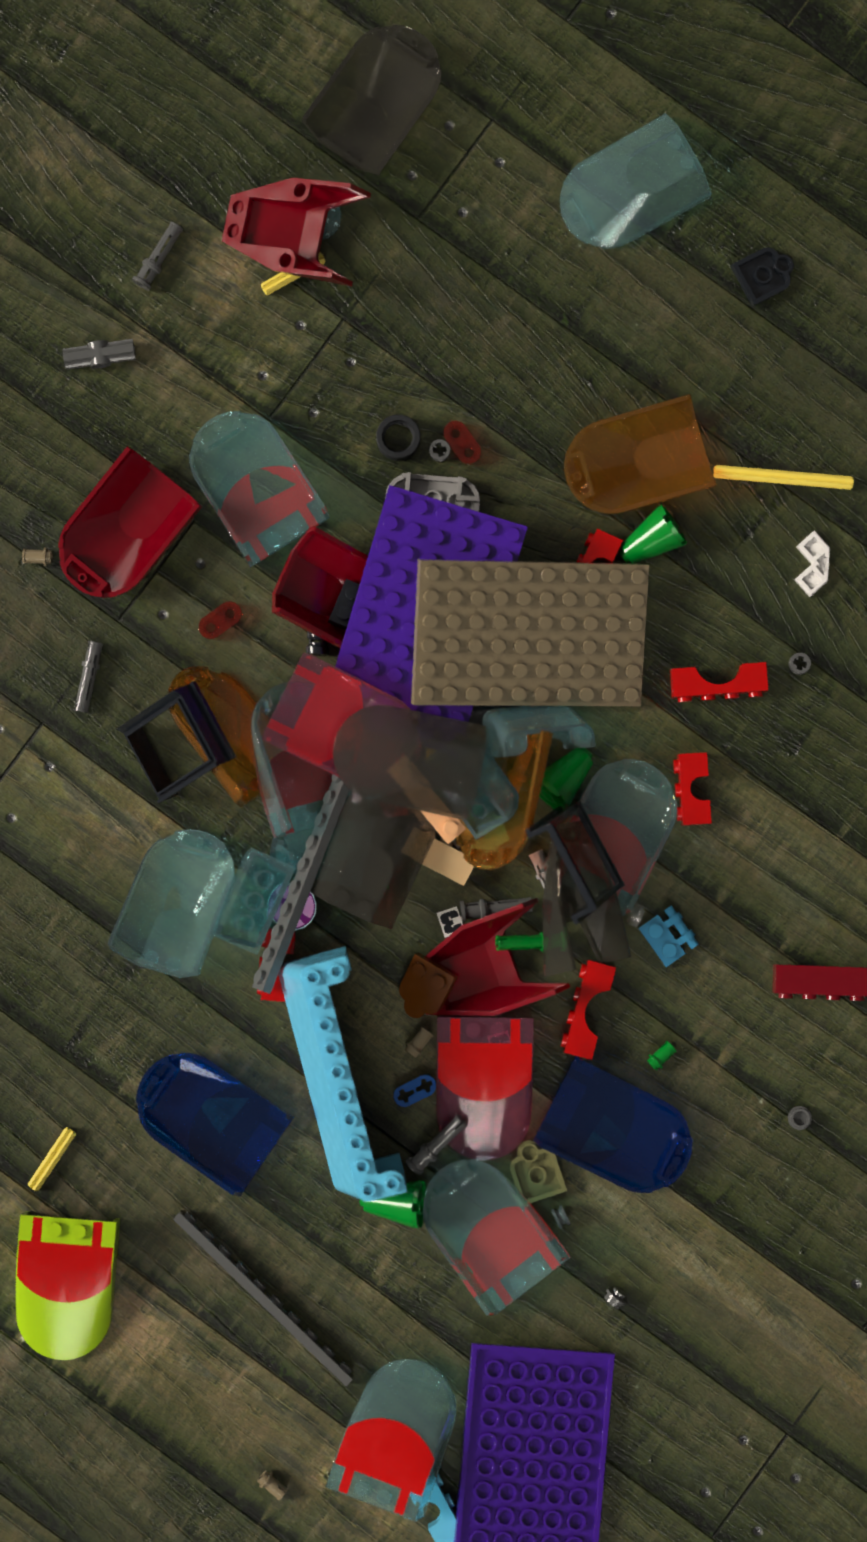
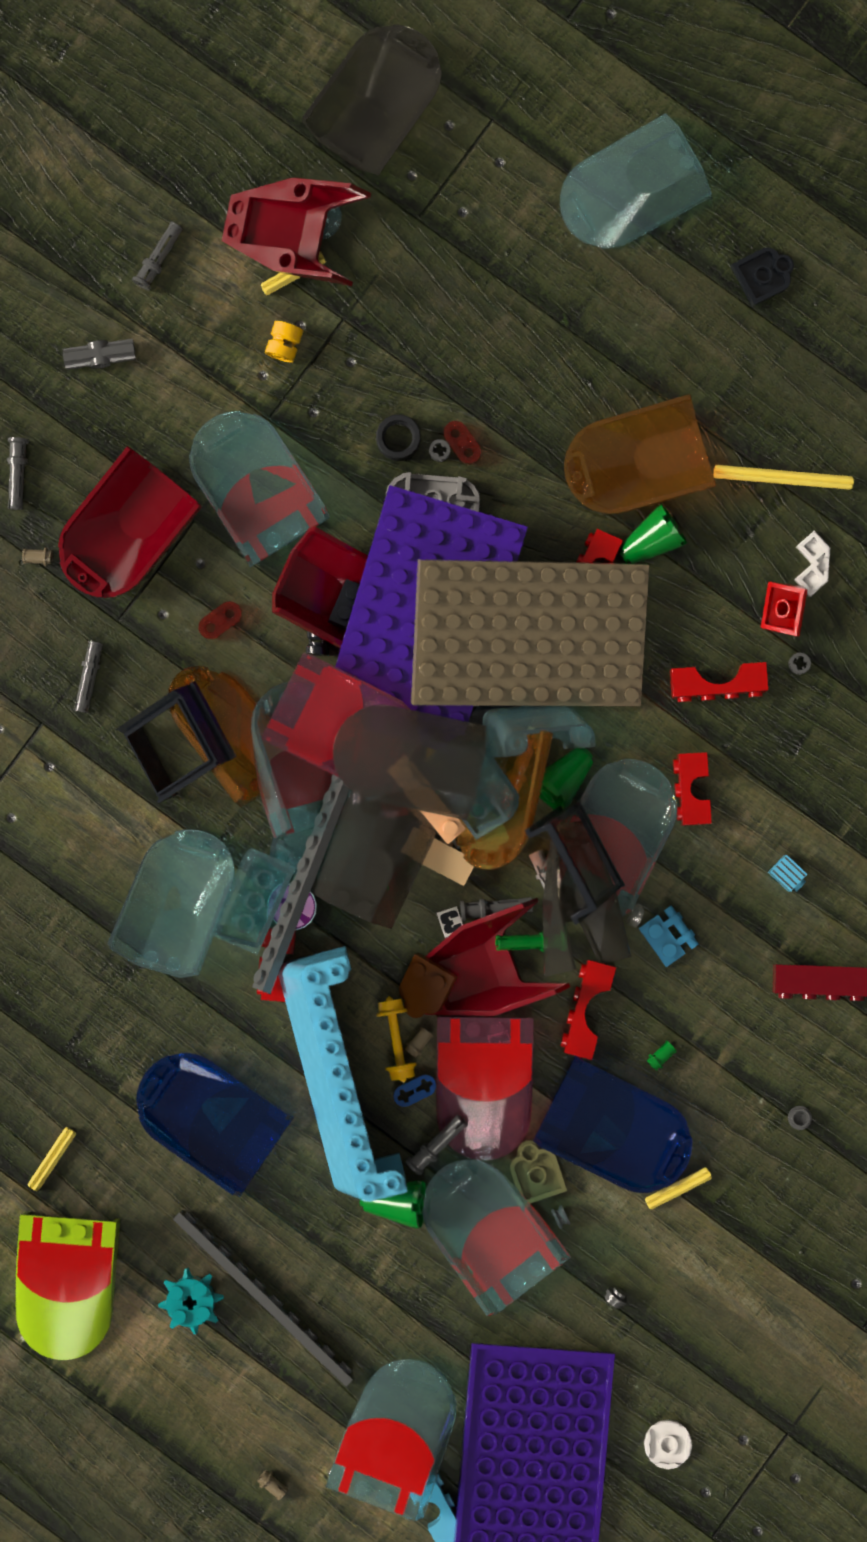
none -> dark grey pin [7,437,29,510]
none -> teal brick [158,1268,224,1334]
none -> yellow wheel [264,321,304,363]
none -> yellow piece [376,996,417,1083]
none -> white tile [644,1419,692,1469]
none -> light yellow axle [645,1167,712,1209]
none -> red slope [761,581,808,636]
none -> medium azure brick [768,855,807,892]

